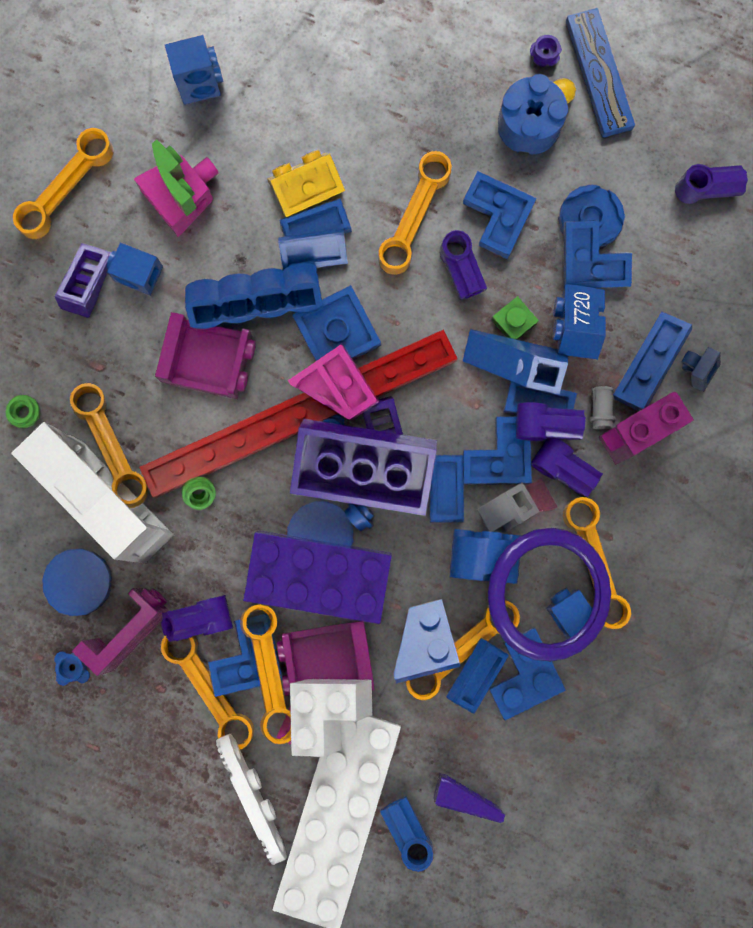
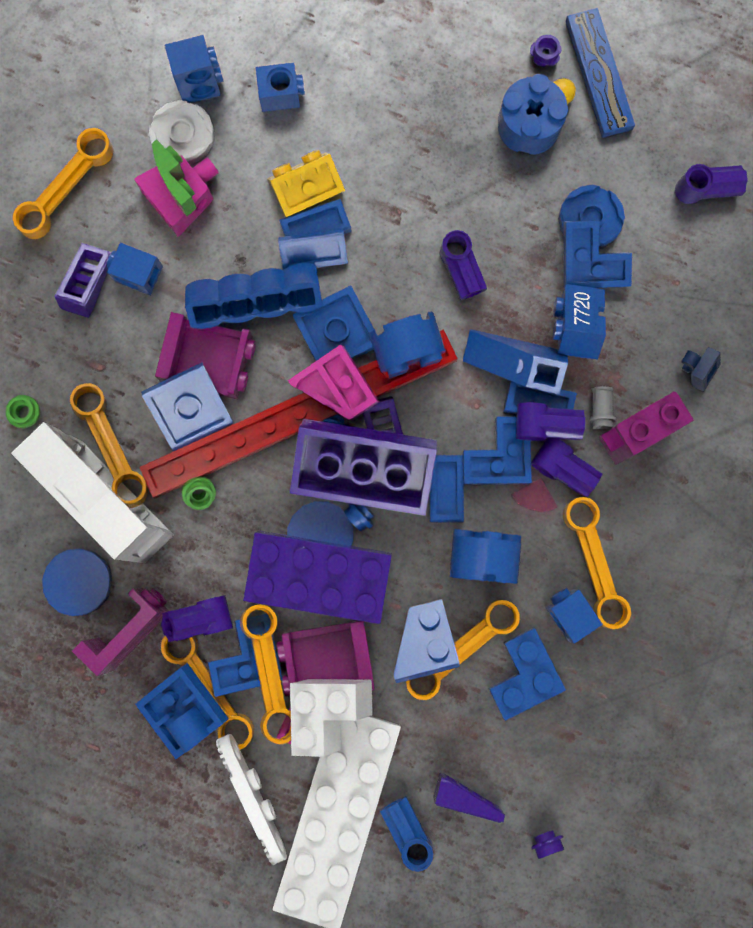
blue plate [54,651,90,686] -> none
light orange piece [379,151,452,275] -> none
blue tile [446,638,509,714] -> none
blue plate [463,171,536,259] -> none
light grey brick [477,482,540,532] -> none
dark purple wedge [488,528,611,662] -> none
bright green plate [491,296,539,340] -> none
blue plate [613,312,692,411] -> none
none -> blue plate [135,663,229,759]
none -> plate [141,362,233,451]
none -> white tile [149,100,215,164]
none -> blue brick [255,62,305,112]
none -> blue brick [368,312,446,378]
none -> dark purple plate [531,830,564,859]

